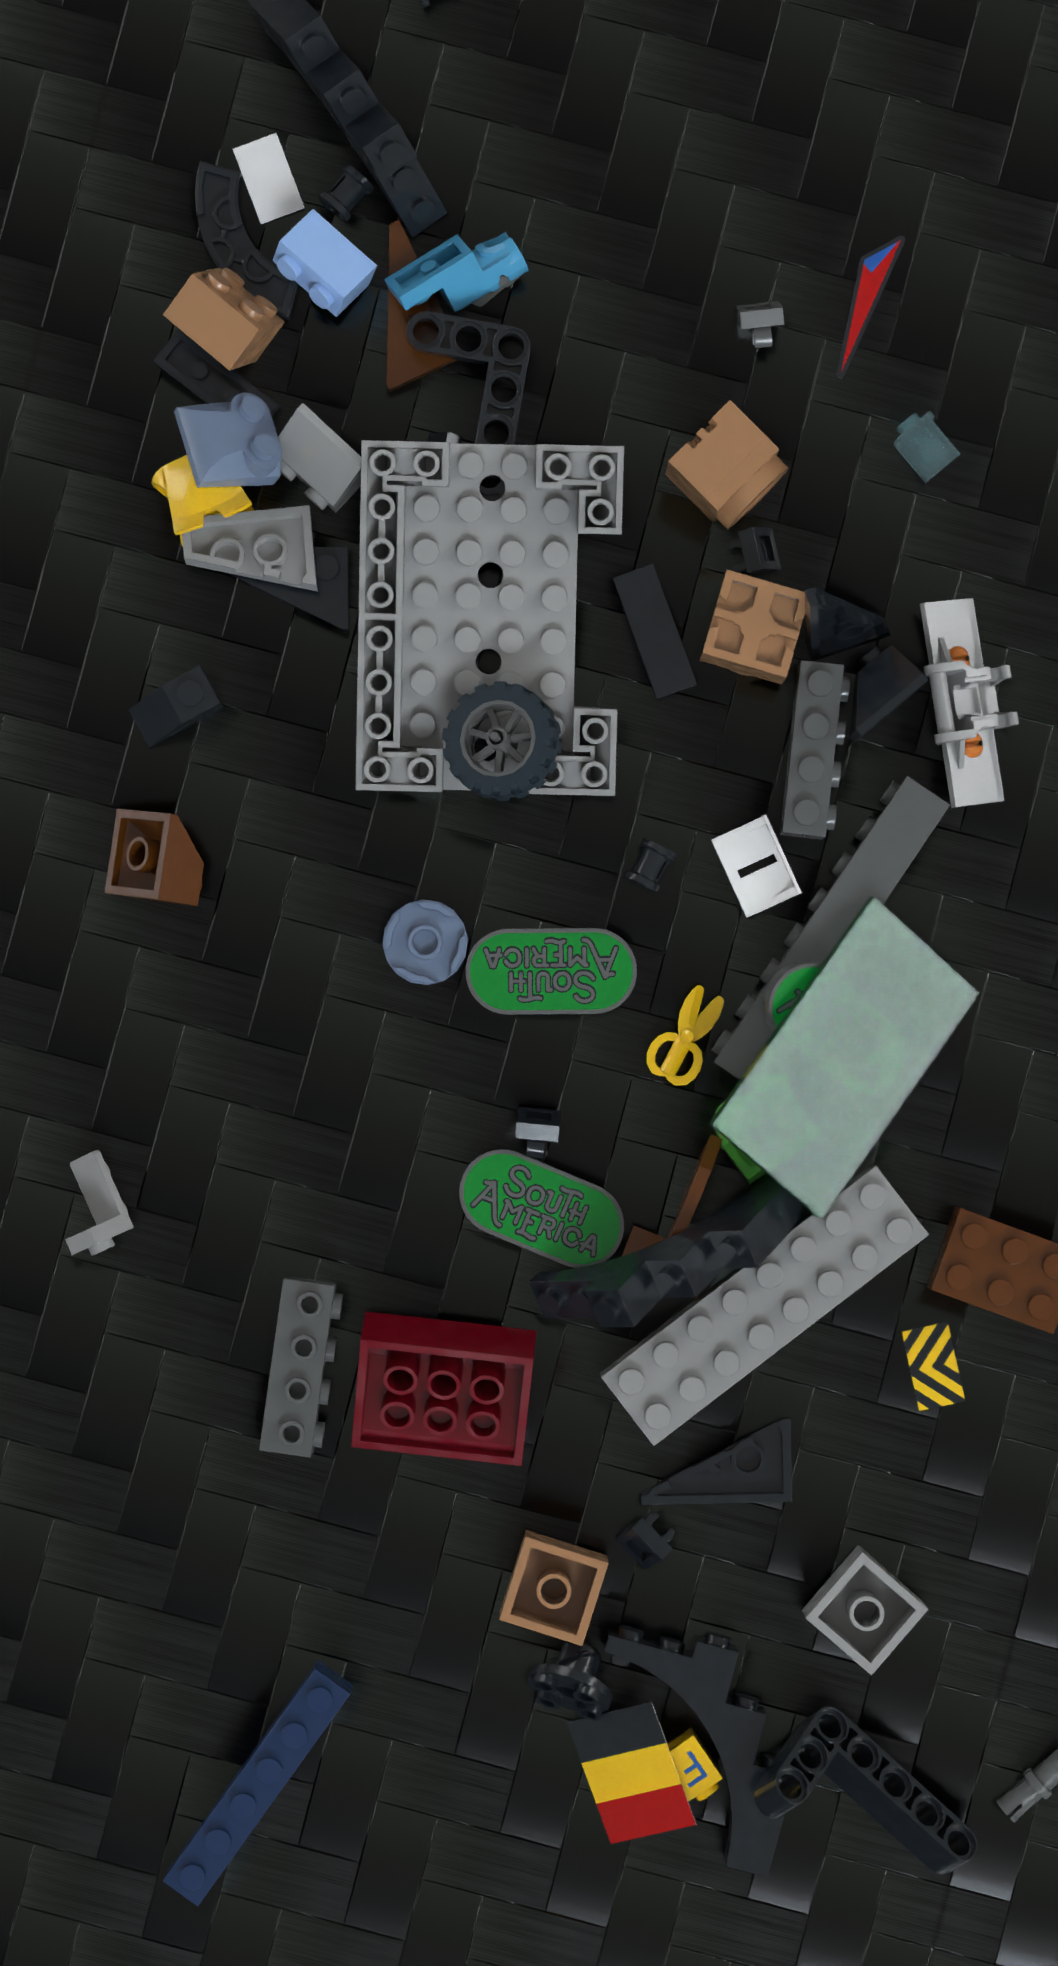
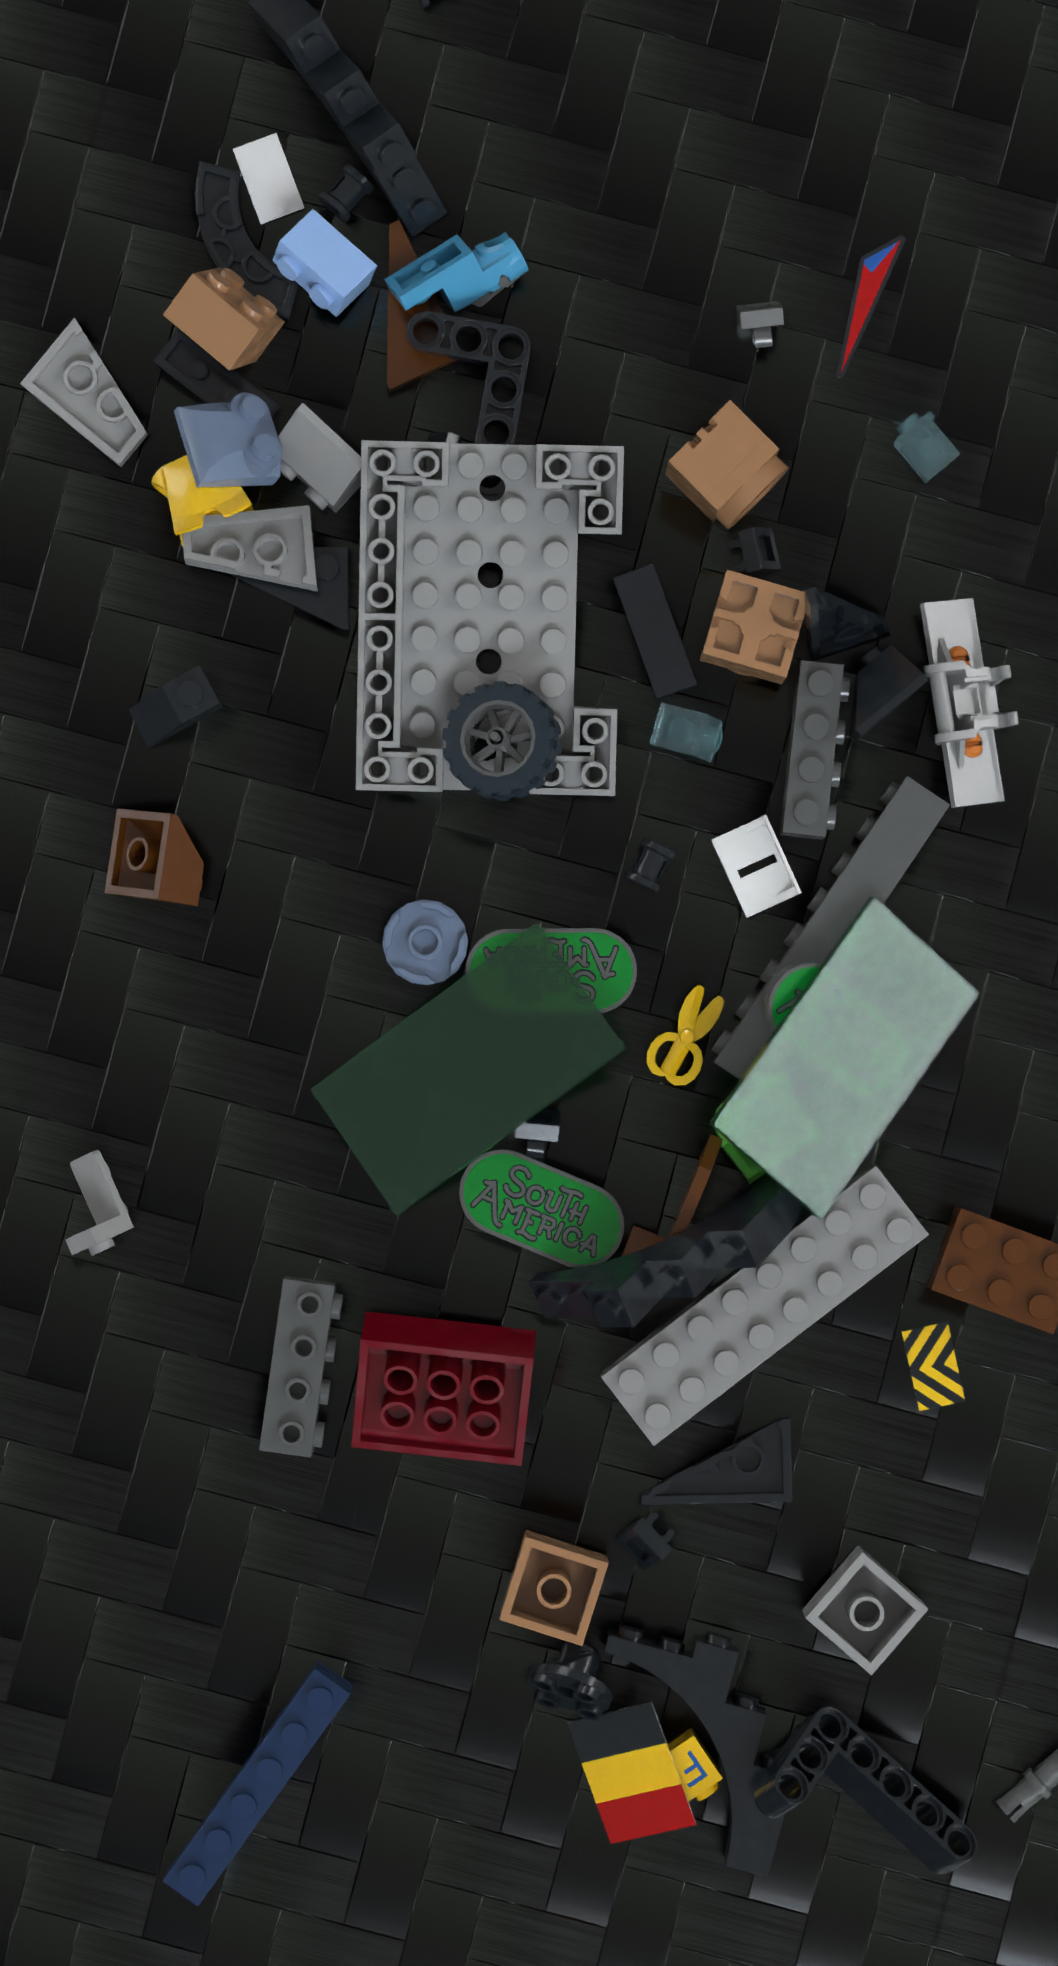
none -> light grey wing [20,317,148,467]
none -> clear green piece [310,923,626,1215]
none -> clear light blue bracket [650,703,723,762]

